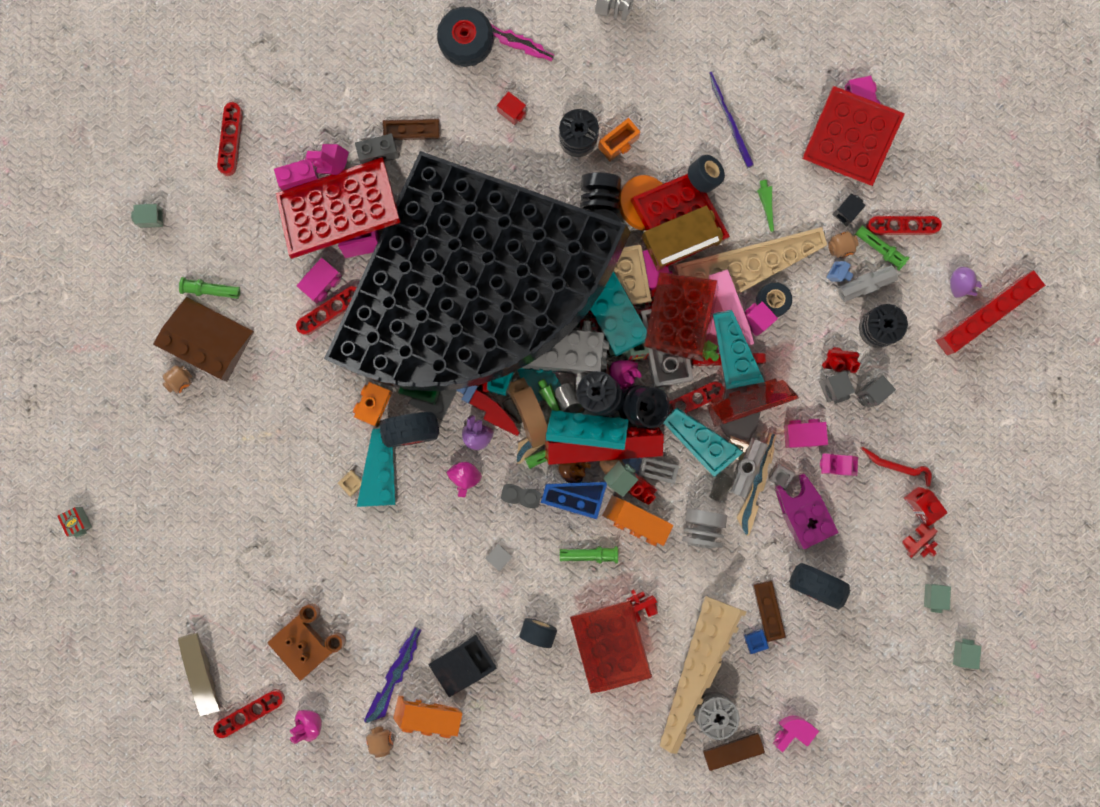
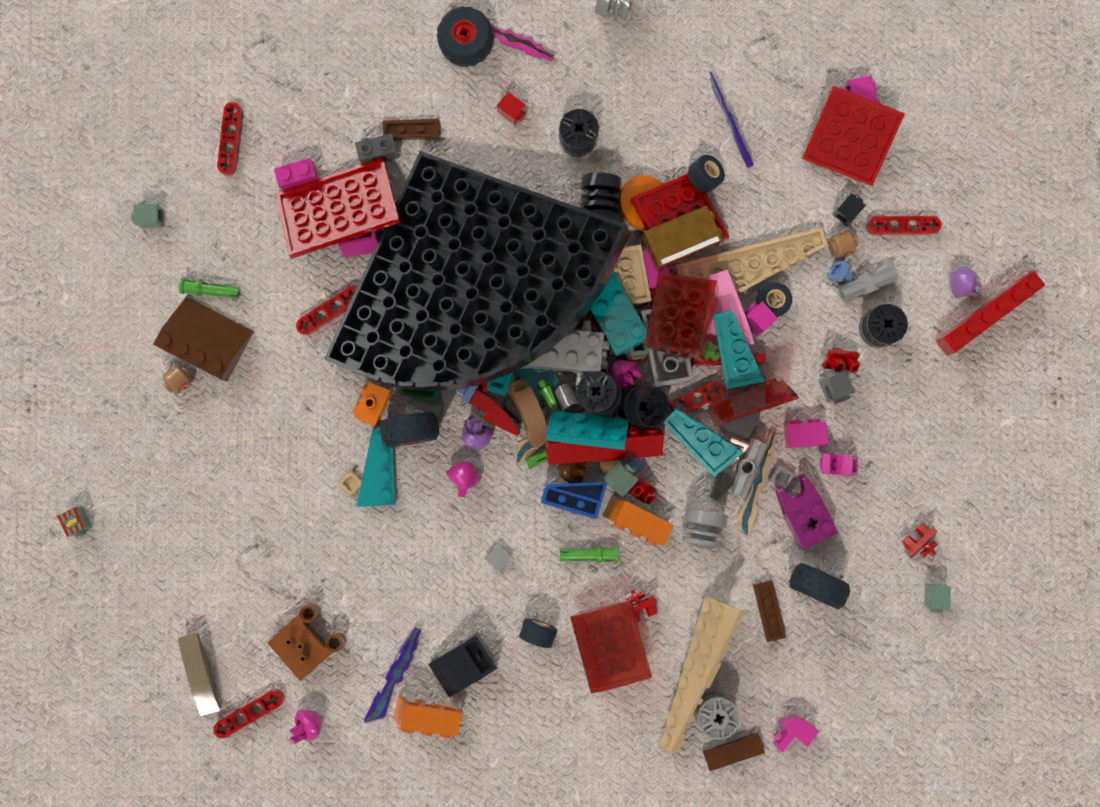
dark pink brick [296,257,342,304] -> none
dark pink brick [306,144,349,175] -> none
medium nougat head [366,726,394,758] -> none
dark grey brick [501,484,542,508] -> none
orange brick [598,118,641,162] -> none
light grey tile [638,457,679,484] -> none
blue tile [743,629,769,654] -> none
bright green piece [757,180,774,232] -> none
bright green pin [855,225,910,271] -> none
dark grey brick [855,375,896,408] -> none
red piece [860,447,932,487] -> none
red torso [904,487,948,526] -> none
sand green brick [953,638,982,670] -> none

